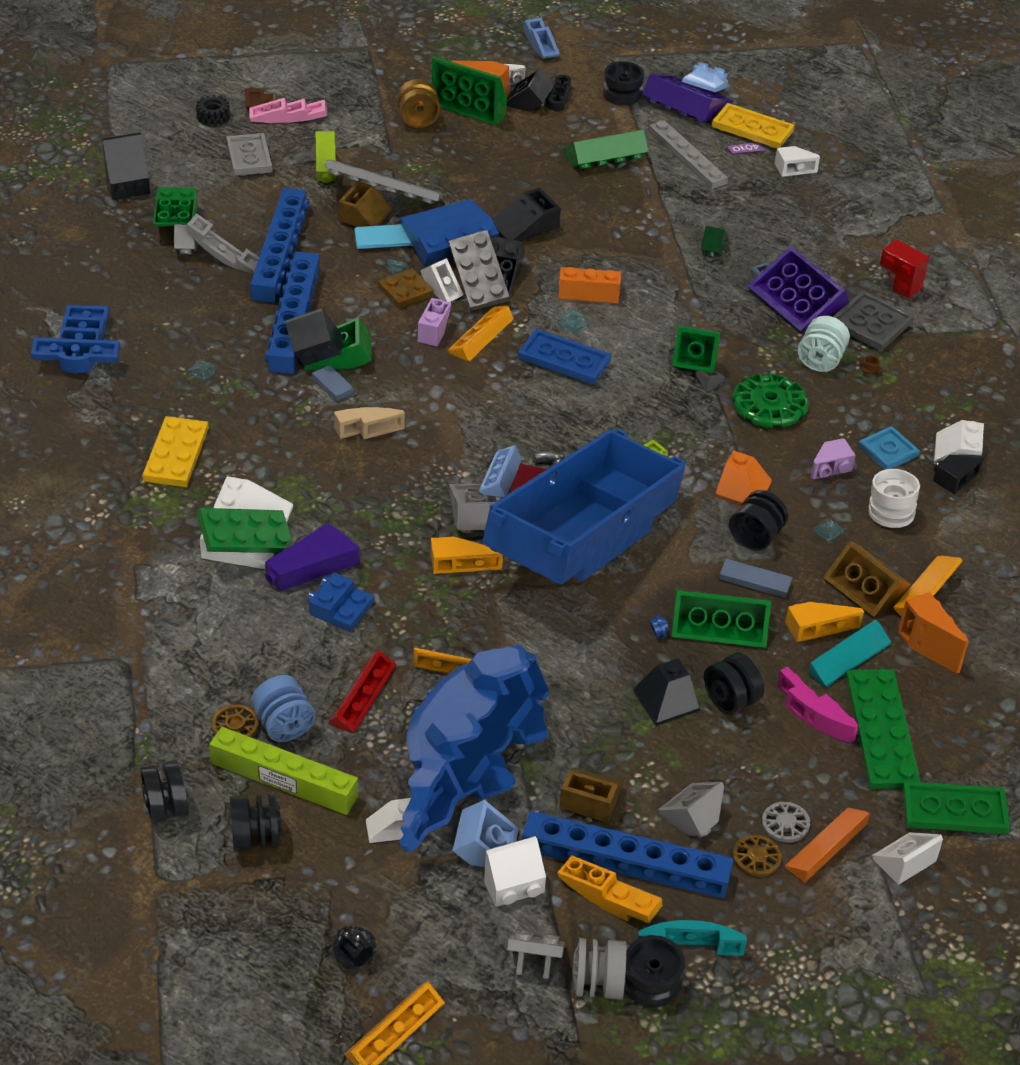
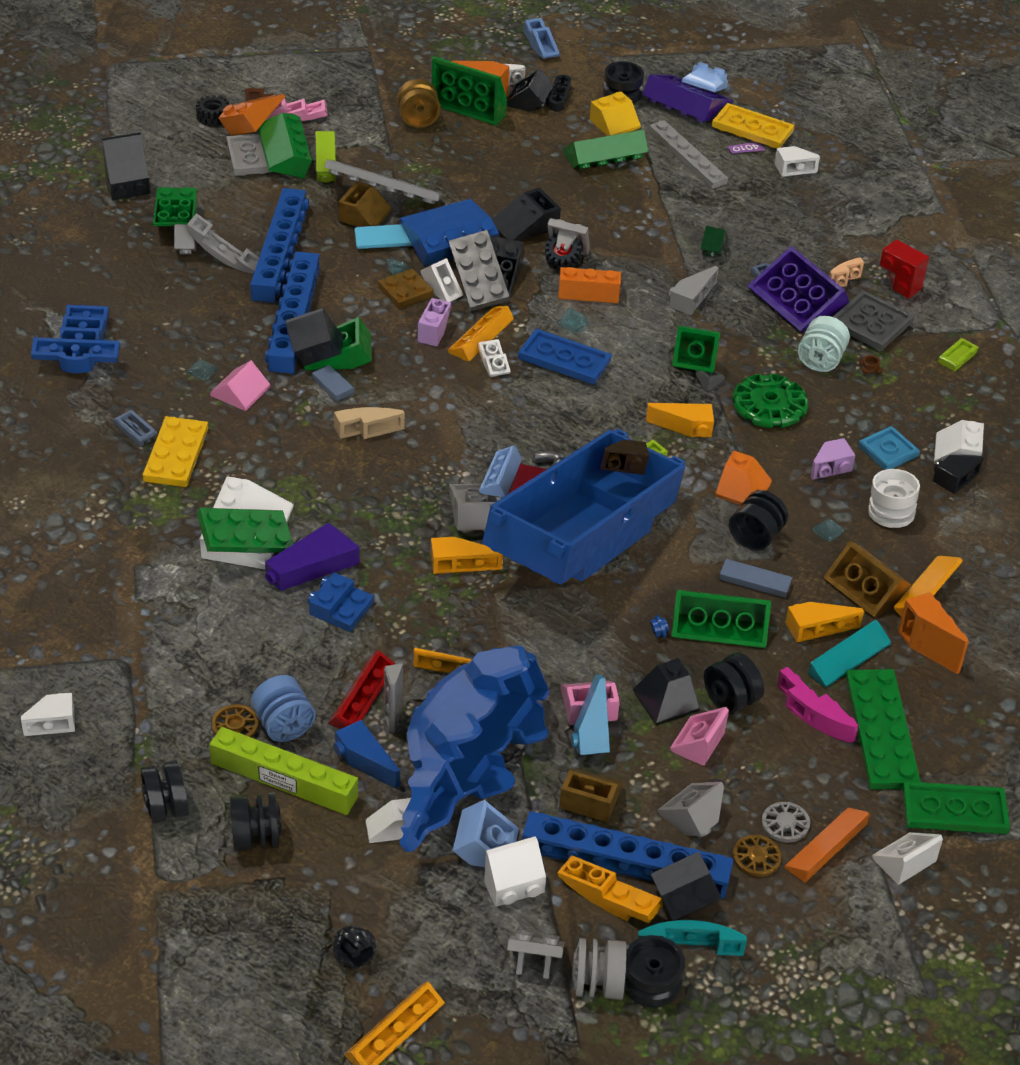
none -> white slope [21,693,75,736]
none -> sand blue tile [114,410,158,447]
none -> bright pink slope [210,360,270,411]
none -> orange slope [219,94,285,136]
none -> green slope [258,113,312,178]
none -> blue slope [333,720,400,788]
none -> light grey slope [384,663,403,734]
none -> white slope [478,339,511,377]
none -> plate [545,218,590,271]
none -> bright pink slope [560,680,620,725]
none -> dark azure slope [571,674,610,755]
none -> yellow slope [590,92,641,136]
none -> dark brown slope [600,439,649,475]
none -> light orange slope [646,403,714,437]
none -> black slope [651,852,722,921]
none -> light grey slope [668,266,719,315]
none -> bright pink slope [670,707,729,766]
none -> light nougat slope [829,257,864,287]
none -> lime tile [938,338,979,372]

